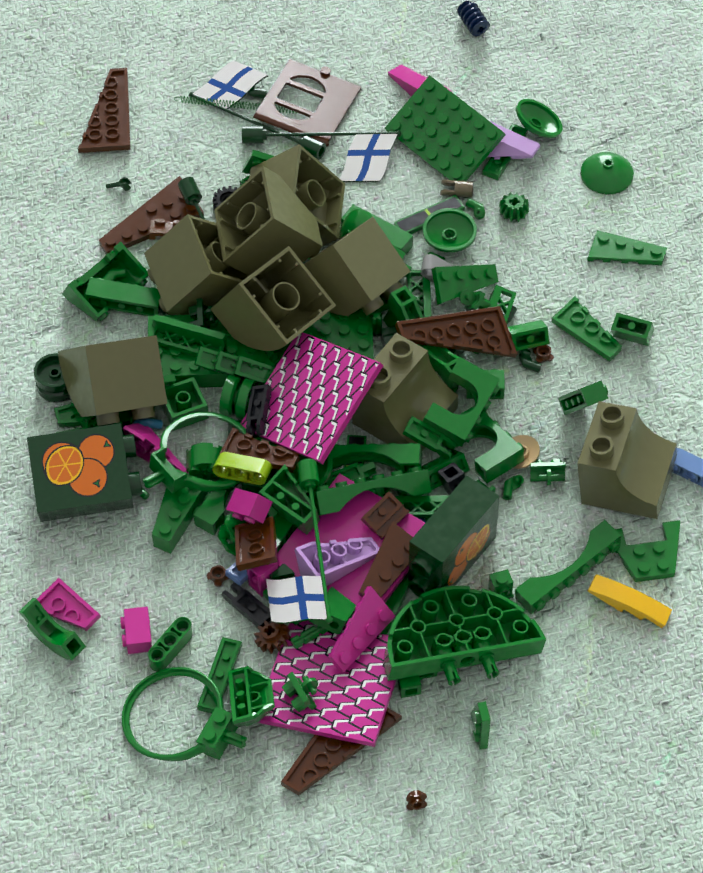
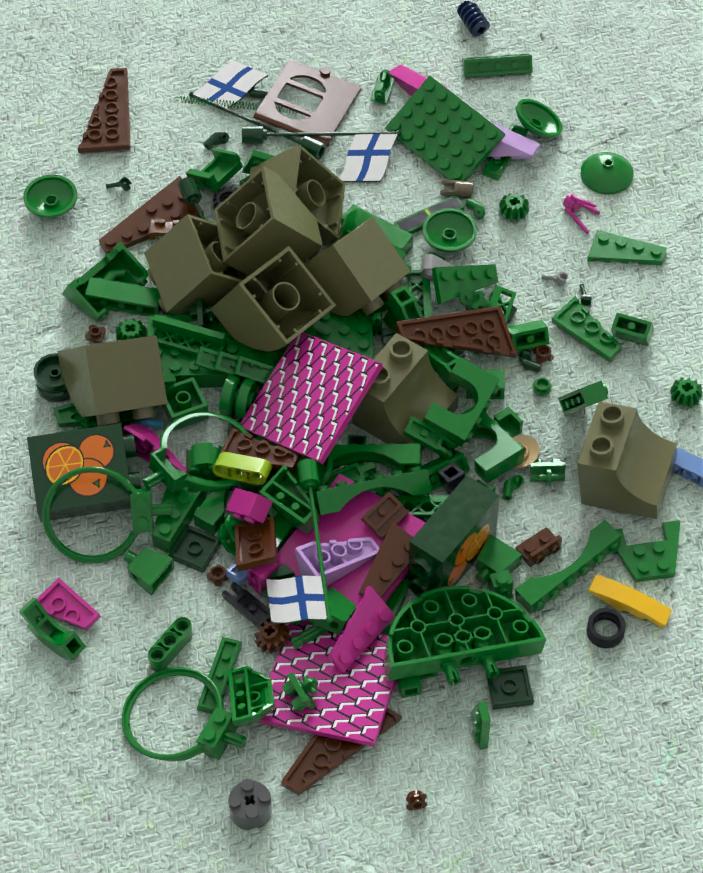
dark pink brick [120,606,152,654] -> none
black hinge [246,384,272,436] -> none
none -> green dish [23,175,77,218]
none -> green brick [42,466,172,563]
none -> reddish brown plate [85,325,106,343]
none -> green gear [115,318,147,341]
none -> green torso [124,548,174,596]
none -> dark green tile [168,525,221,573]
none -> green panel [186,148,243,193]
none -> dark green arm [203,132,229,149]
none -> dark grey brick [228,779,272,830]
none -> green hinge [370,69,394,104]
none -> green fence [462,53,533,77]
none -> green torso [476,535,522,584]
none -> dark green tile [485,665,534,710]
none -> green panel [493,406,523,437]
none -> reddish brown bracket [515,527,562,567]
none -> green plate [533,377,552,396]
none -> light grey hand [541,272,568,286]
none -> dark pink plant [563,194,600,234]
none -> dark green hand [579,284,592,306]
none -> black tyre [586,608,626,649]
none -> green gear [670,376,703,409]

